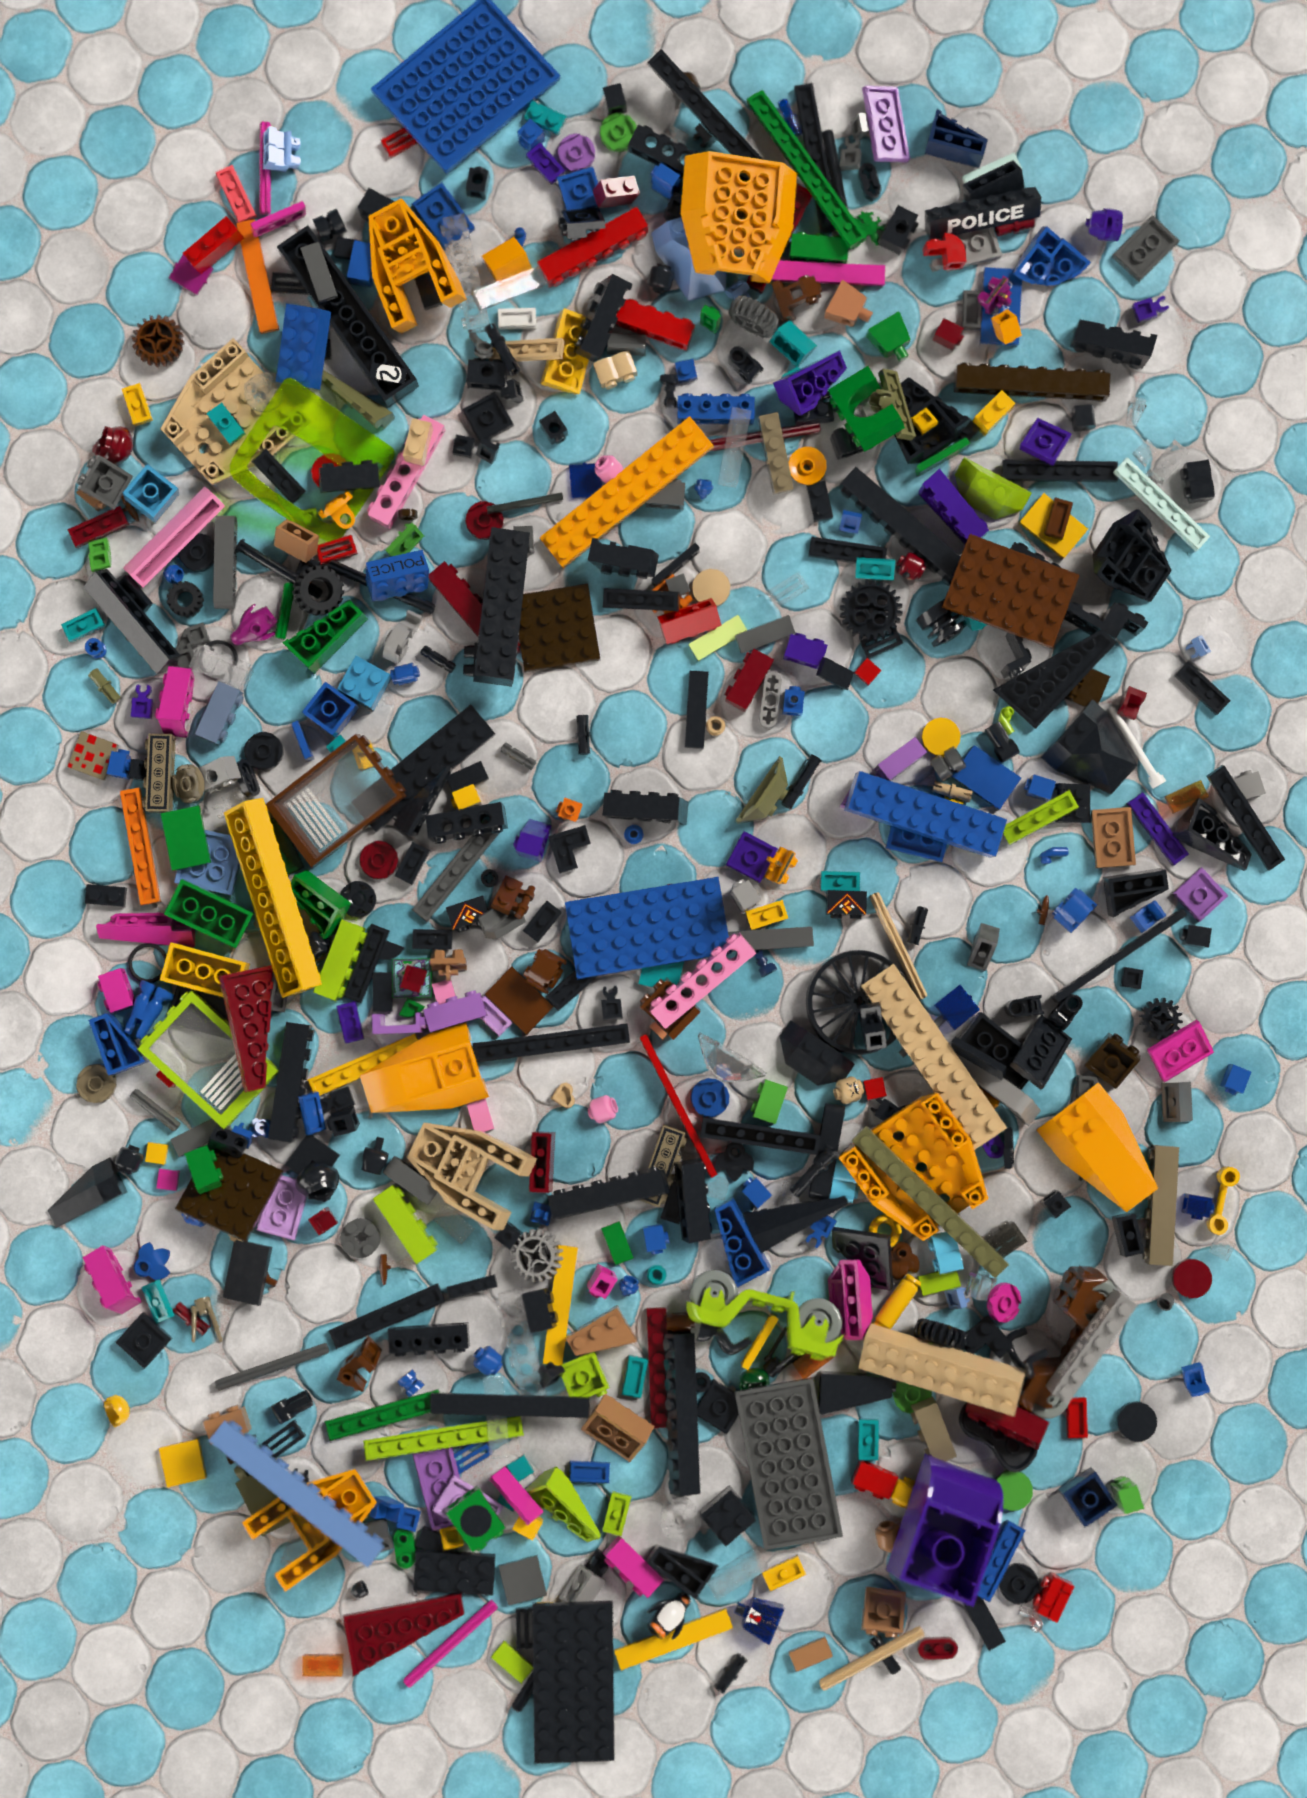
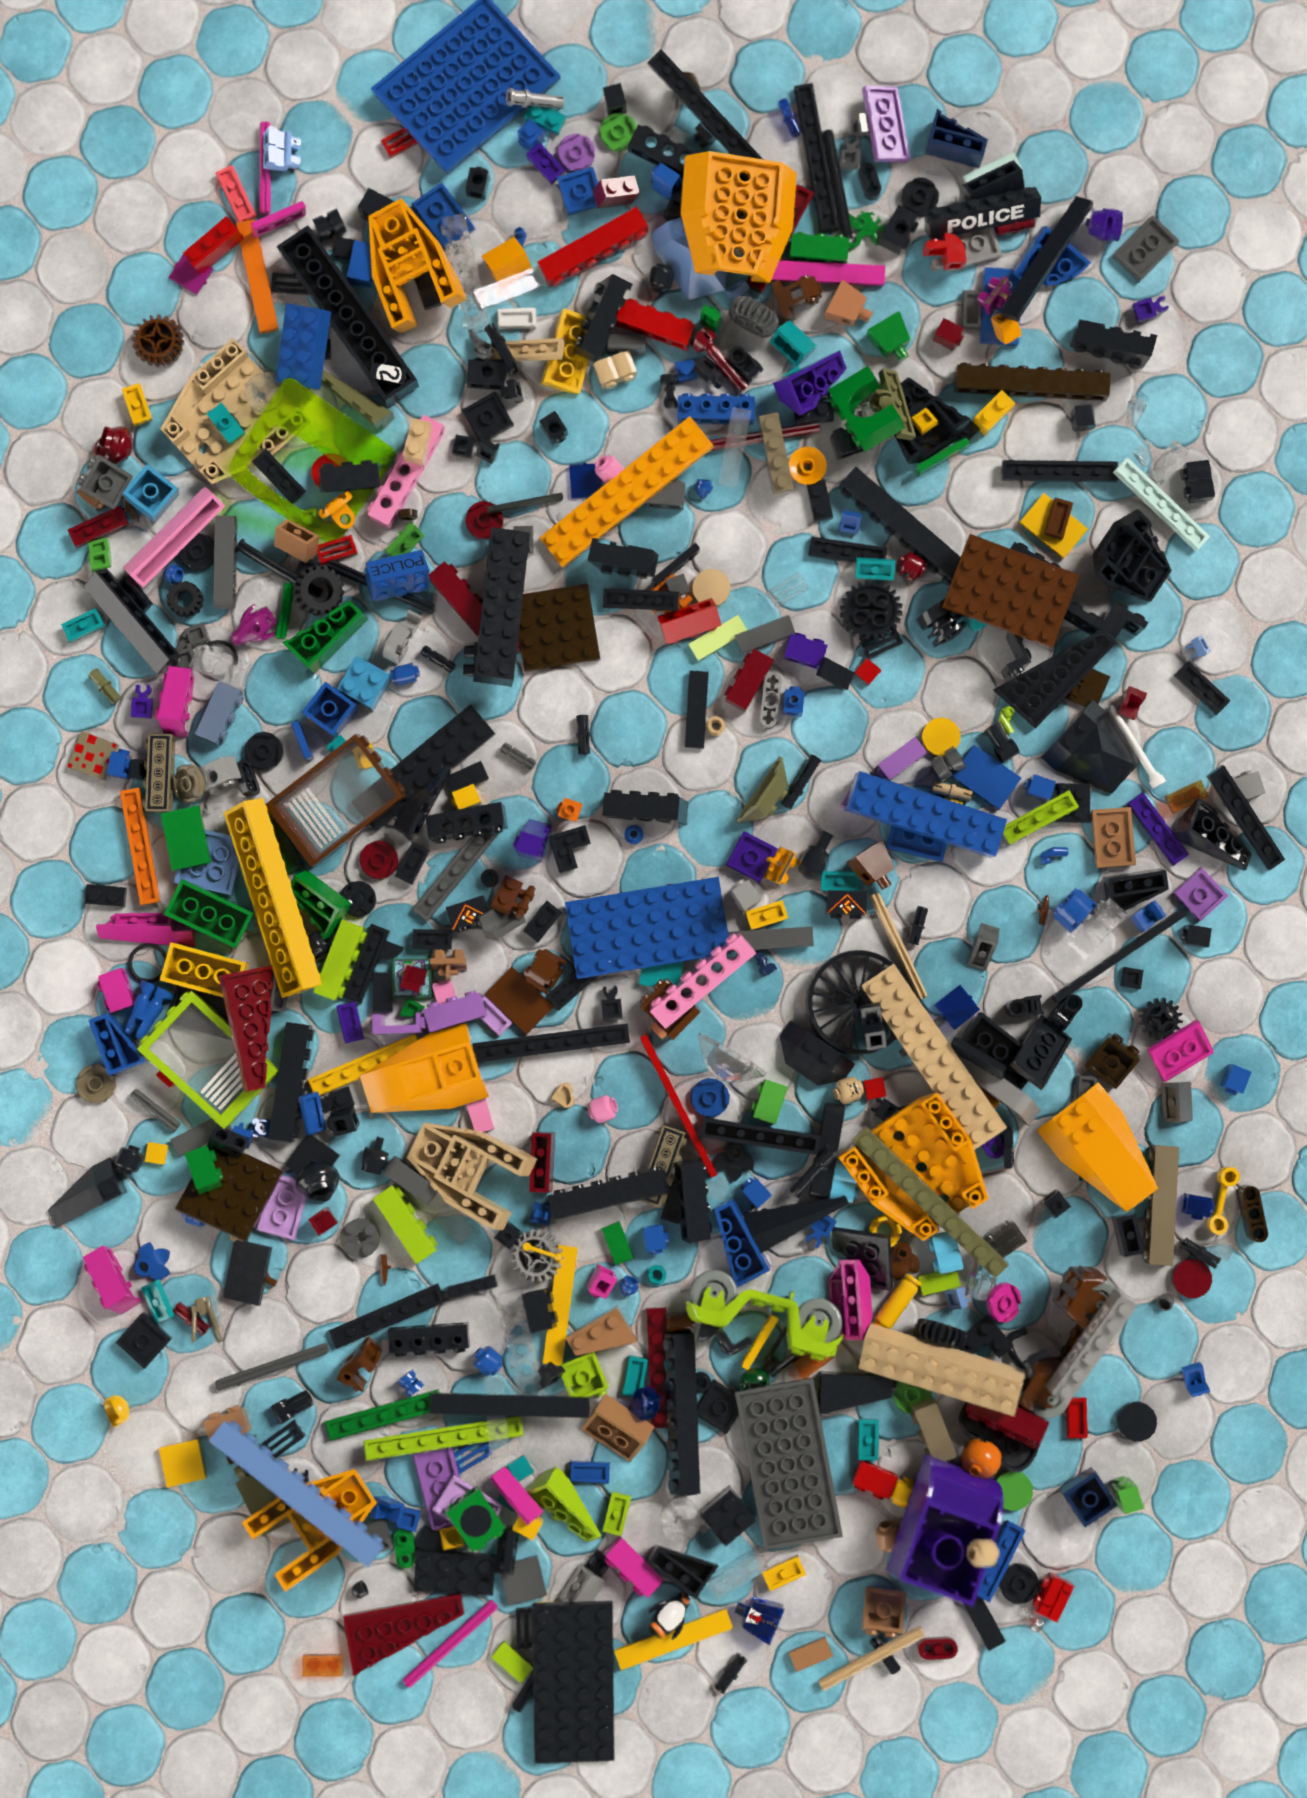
blue bush [85,638,107,659] -> none
dark pink tile [156,1168,180,1191] -> none
dark grey tile [301,242,338,303] -> none
black plate [558,208,605,241] -> none
green plate [746,89,867,249] -> none
dark purple wedge [918,468,989,545] -> none
lime wedge [954,457,1032,520] -> none
dark purple plate [1019,417,1072,466] -> none
none -> black bracket [494,1531,519,1575]
none -> light grey pin [506,88,564,109]
none -> yellow hinge [523,1243,562,1261]
none -> clear blue brick [628,1386,662,1420]
none -> dark red piece [690,326,749,393]
none -> black plate [692,355,728,389]
none -> black piece [798,831,833,881]
none -> torso [847,840,894,890]
none -> black tile [901,177,939,217]
none -> orange cylinder [961,1438,1002,1479]
none -> tan head [967,1539,999,1567]
none -> black tile [1000,196,1093,322]
none -> clear brick [1068,898,1127,960]
none -> black pin [1180,1237,1221,1269]
none -> dark brown beam [1237,1185,1268,1242]

